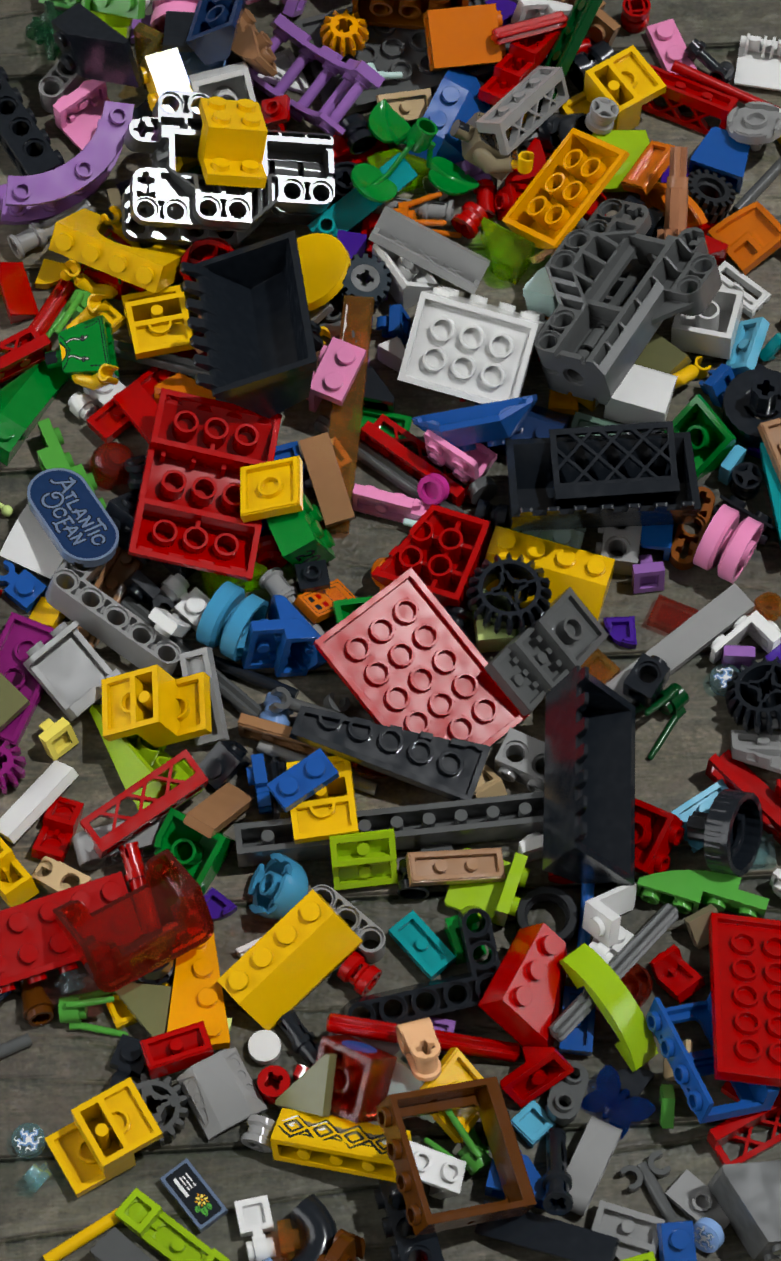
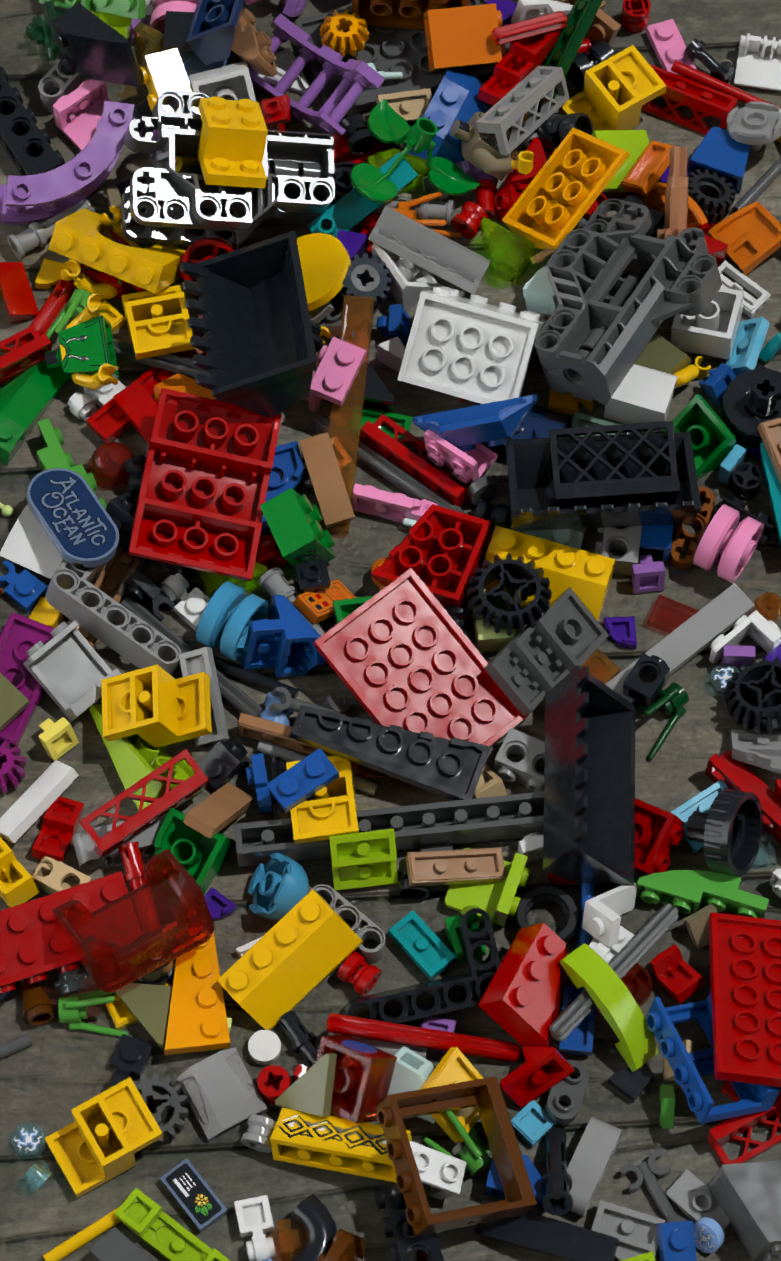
red slope [140,1021,214,1079] -> none
white plate [148,607,192,638] -> none
yellow tile [240,455,303,523] -> none
light nougat piece [396,1017,442,1082] -> none
dark pink tile [417,473,450,505] -> none
clear blue piece [581,1065,655,1139] -> none
light grey wheel [585,97,619,135] -> none

